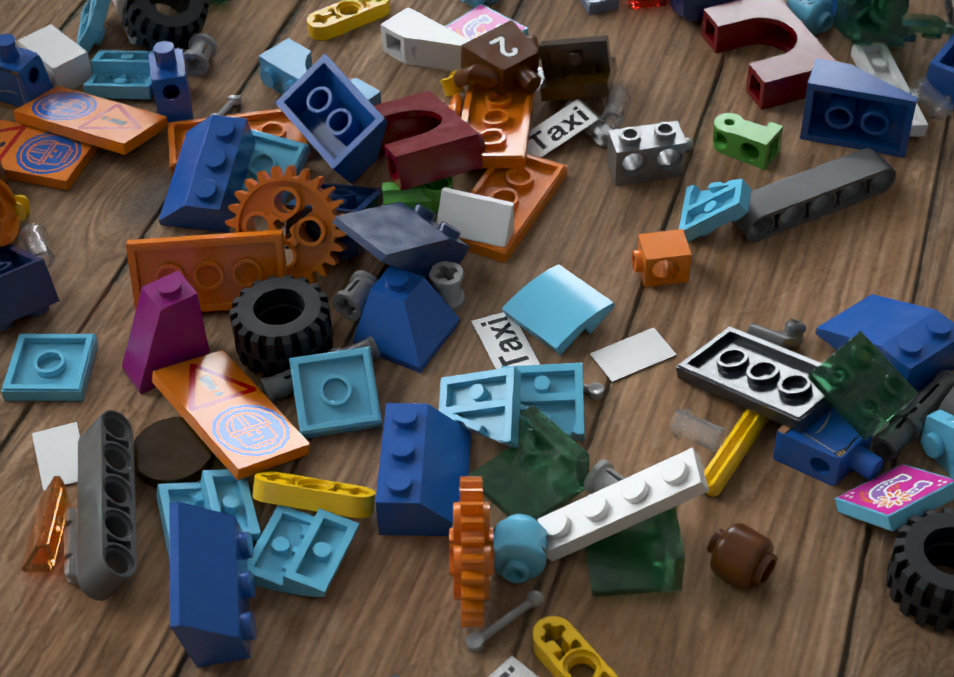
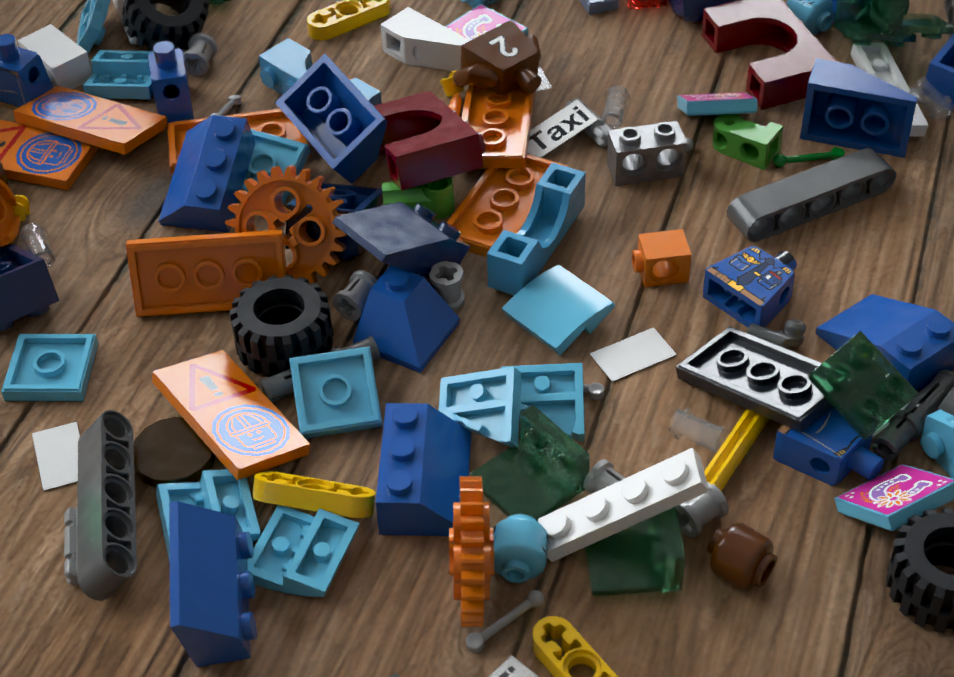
clear orange slope [21,476,71,572] -> none
magenta slope [122,271,210,395] -> none
white slope [437,187,514,247] -> none
white sticker [471,312,540,369] -> none
dark brown bracket [539,35,617,101] -> none
medium azure wing [679,179,751,242] -> none
none -> dark azure arch [487,162,586,295]
none -> light grey bush [670,482,729,538]
none -> medium azure tile [677,92,757,116]
none -> blue torso [703,246,797,328]
none -> green hinge [773,147,845,168]

